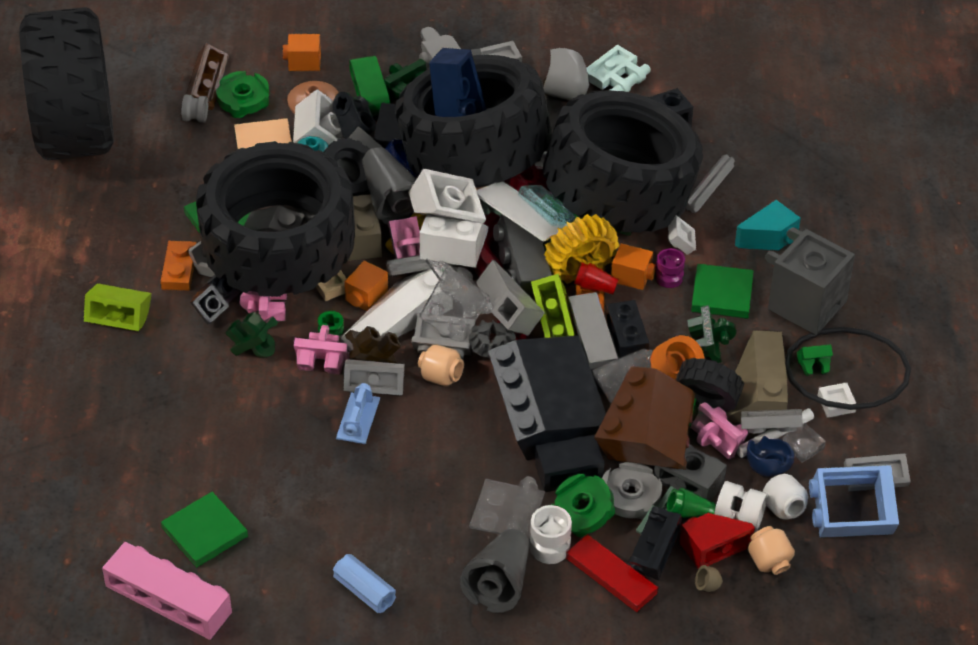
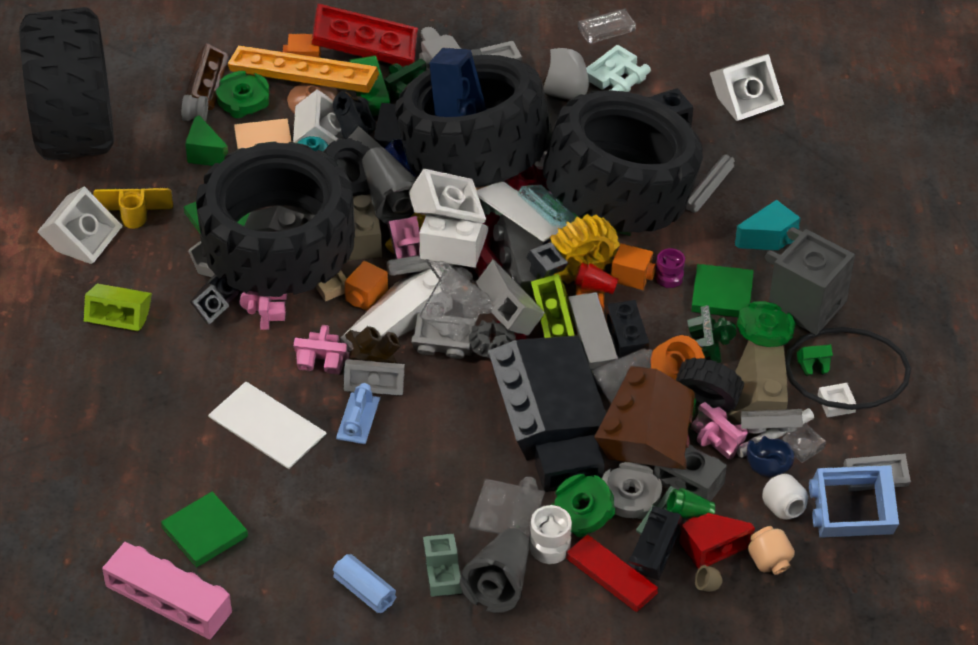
orange plate [161,241,197,291] -> none
dark green hips [225,311,278,358] -> none
green bush [317,311,344,337] -> none
light nougat head [418,344,464,386] -> none
white plate [668,215,696,255] -> none
white wheel [715,481,768,532] -> none
none -> white slope [37,186,123,264]
none -> yellow piece [93,188,173,229]
none -> green slope [185,115,228,166]
none -> white window [208,381,327,469]
none -> light orange plate [228,46,379,93]
none -> red tile [311,4,418,67]
none -> sand green slope [423,534,462,597]
none -> black tile [526,242,568,280]
none -> clear tile [578,8,636,44]
none -> white slope [710,54,784,121]
none -> green tile [736,301,796,347]

